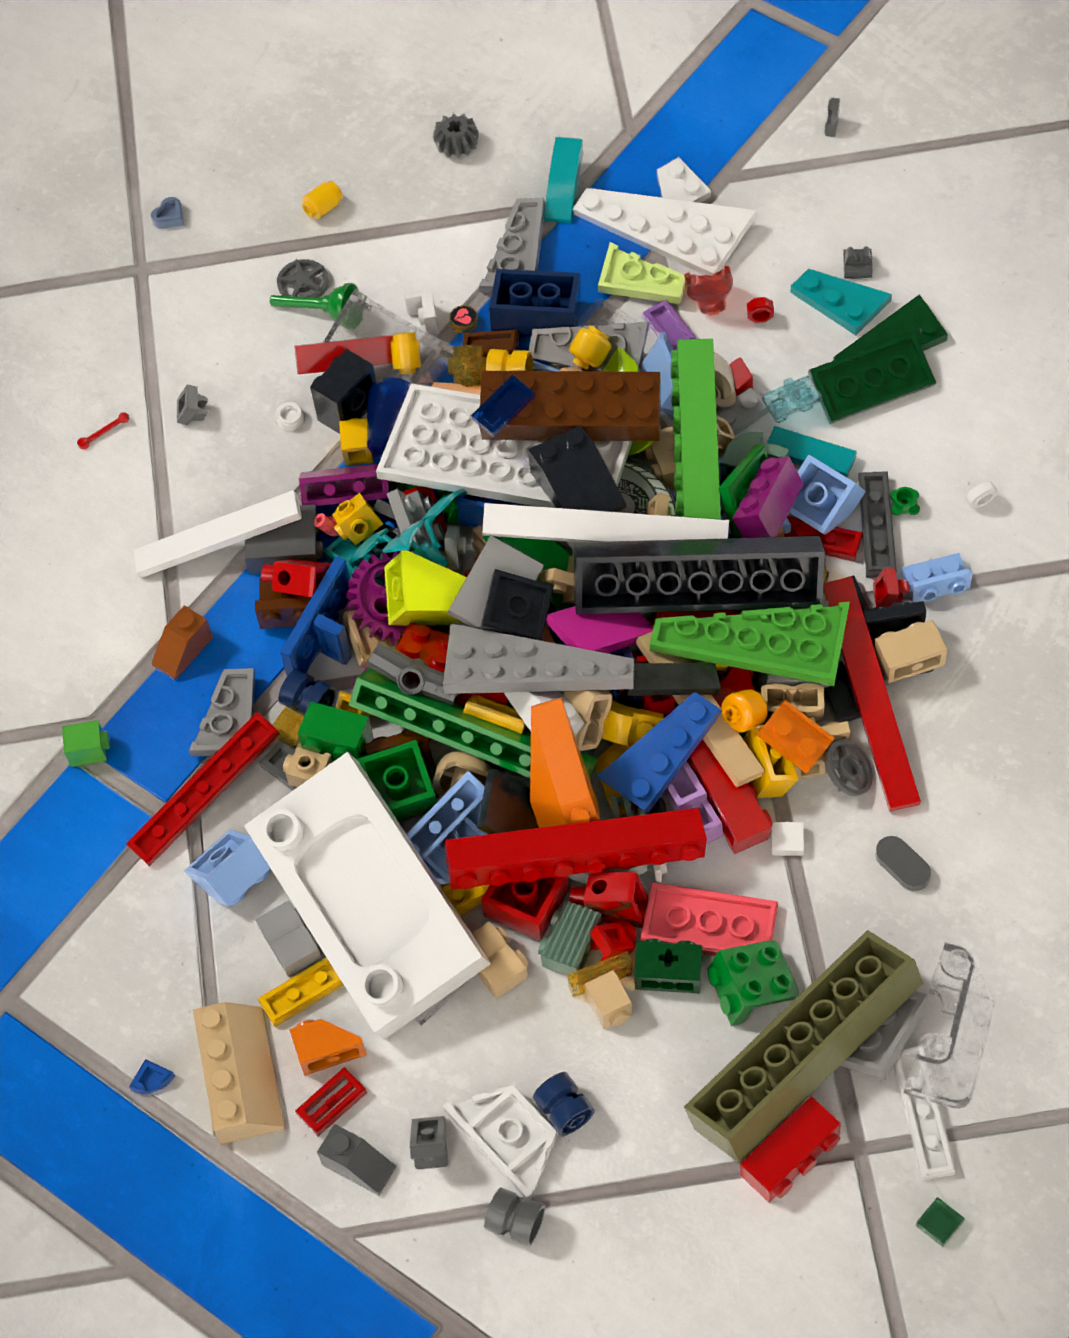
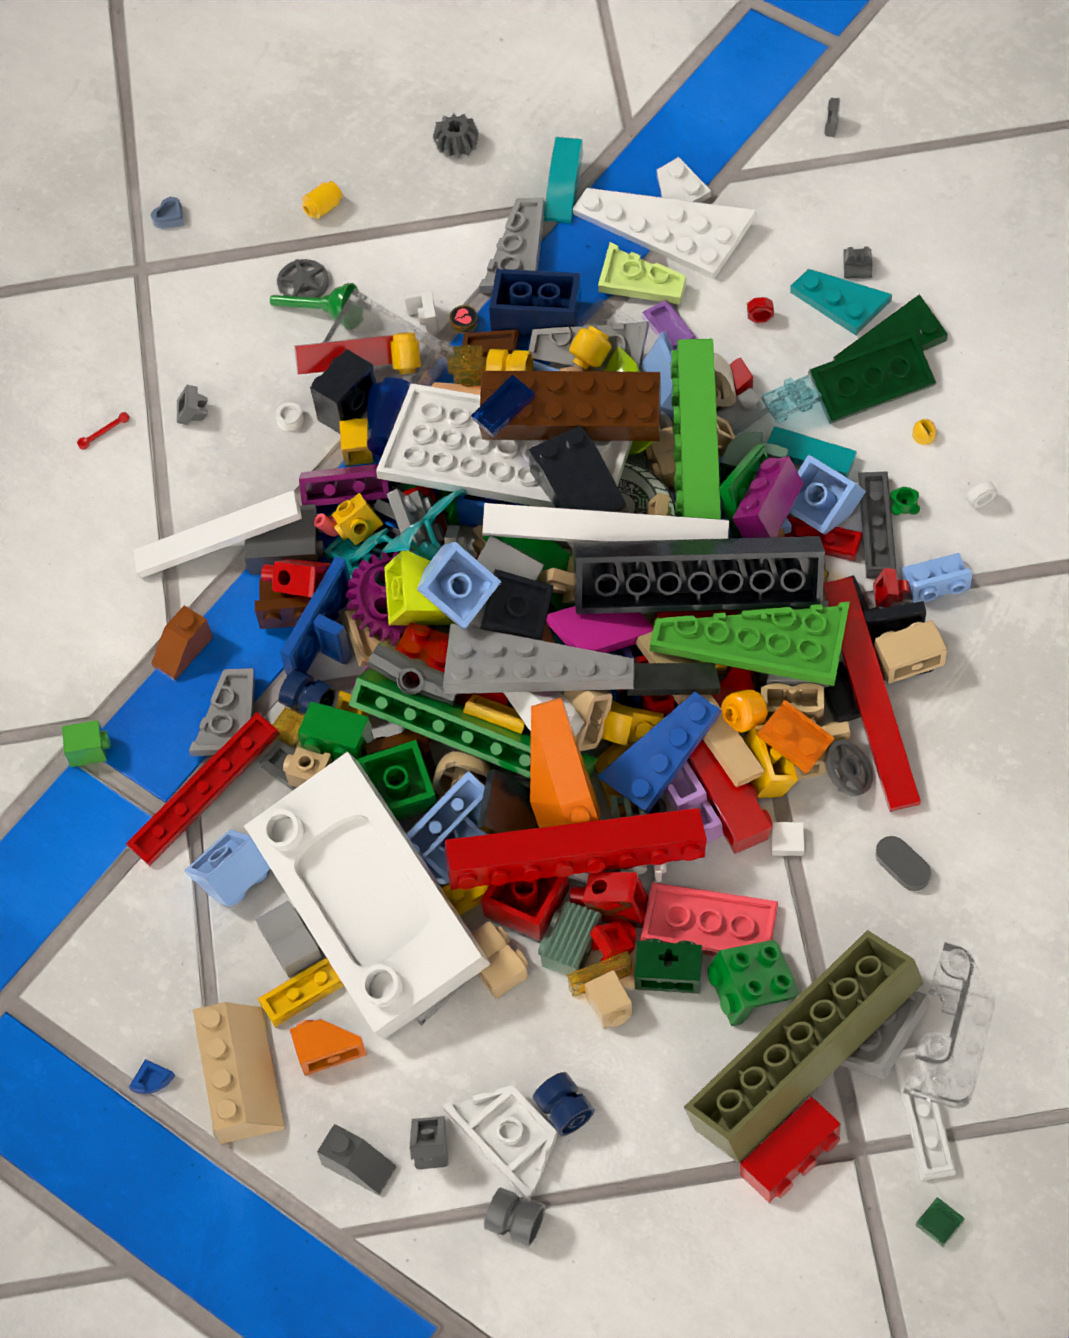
red tile [295,1067,367,1137] -> none
clear red hair [684,266,733,316] -> none
none -> light blue slope [417,542,501,630]
none -> yellow hinge [912,419,936,445]

